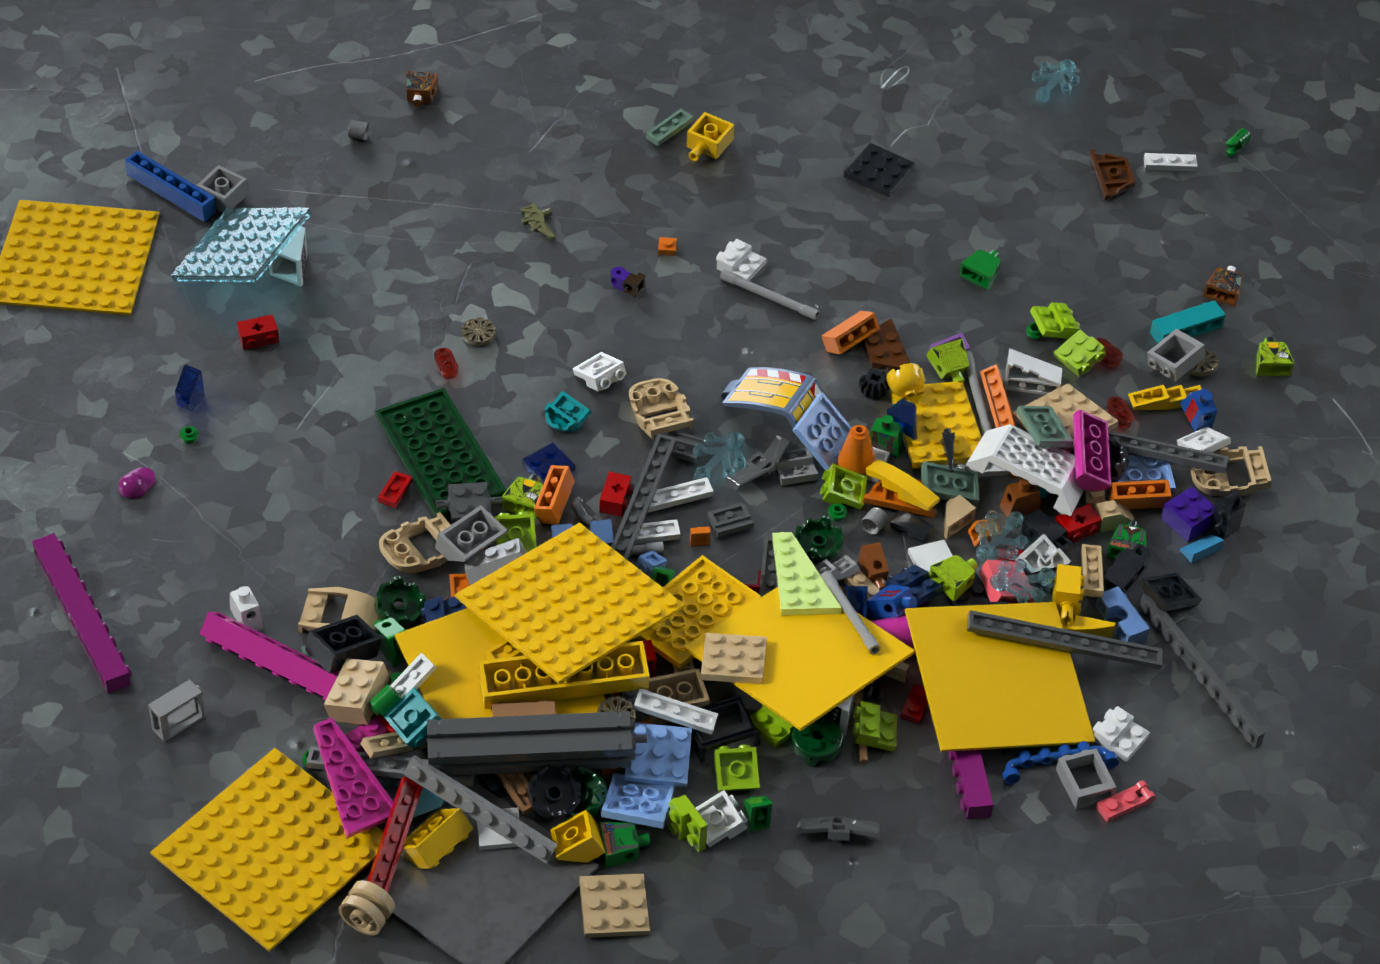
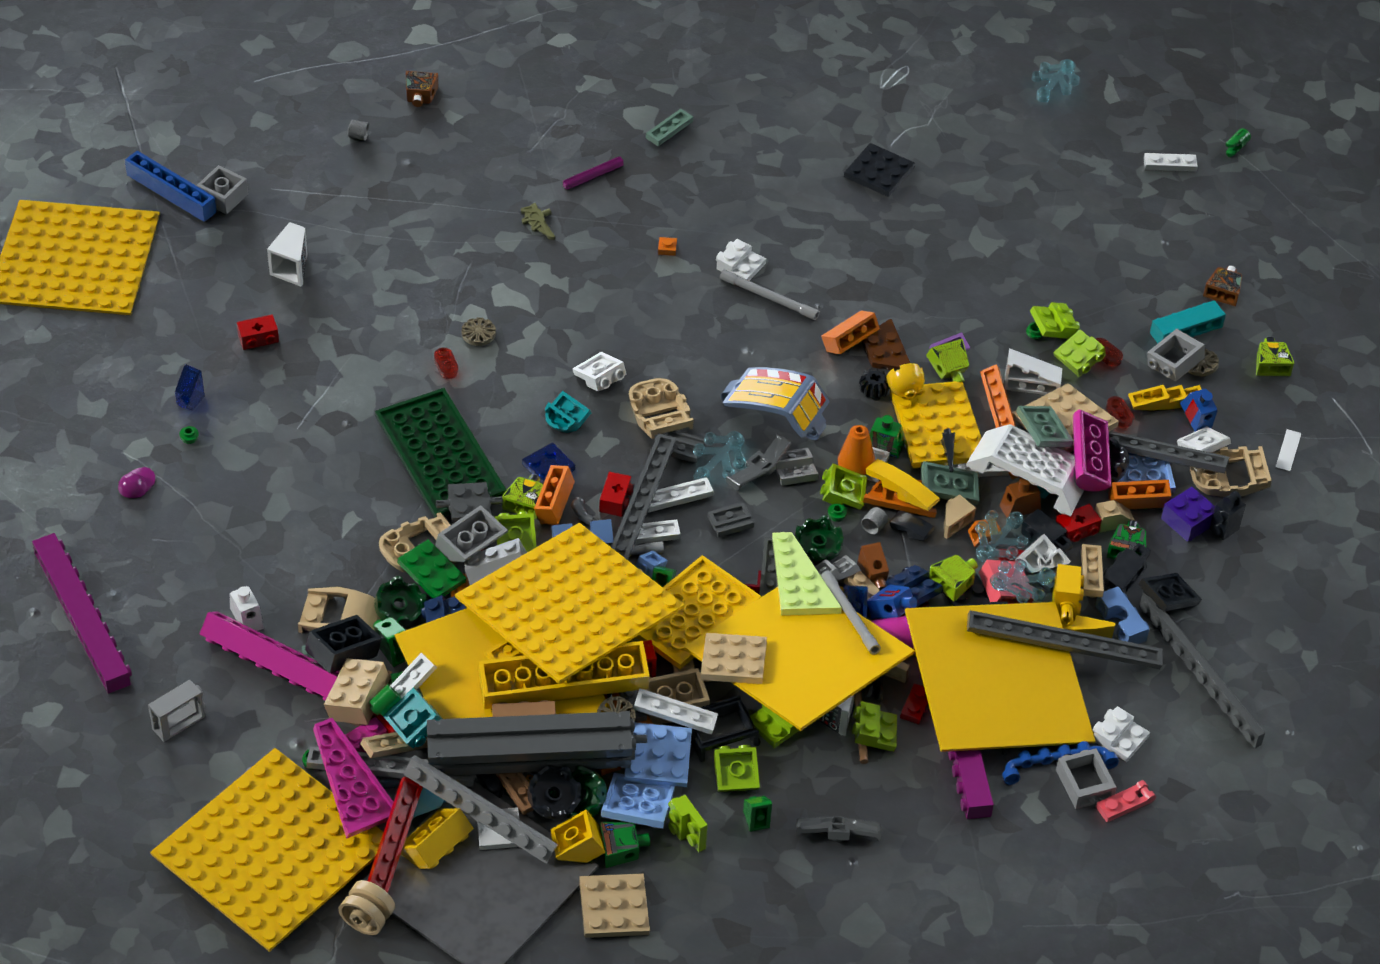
clear light blue plate [171,207,312,282] -> none
red plate [378,471,412,508] -> none
leg [611,267,645,297] -> none
yellow brick [687,112,734,161] -> none
orange plate [689,527,711,546] -> none
white plate [696,790,748,847] -> none
light blue plate [792,392,852,470] -> none
dark green plate [792,716,844,767] -> none
clear blue slope [887,398,918,440] -> none
white tile [908,540,953,572] -> none
green torso [959,250,1001,290] -> none
light grey piece [966,351,992,437] -> none
tan plate [1084,490,1105,508] -> none
reddish brown wing [1089,150,1136,200] -> none
dark azure slope [1180,534,1224,563] -> none
none -> green plate [397,539,466,599]
none -> magenta axle [562,156,624,190]
none -> white sticker [1276,429,1301,471]

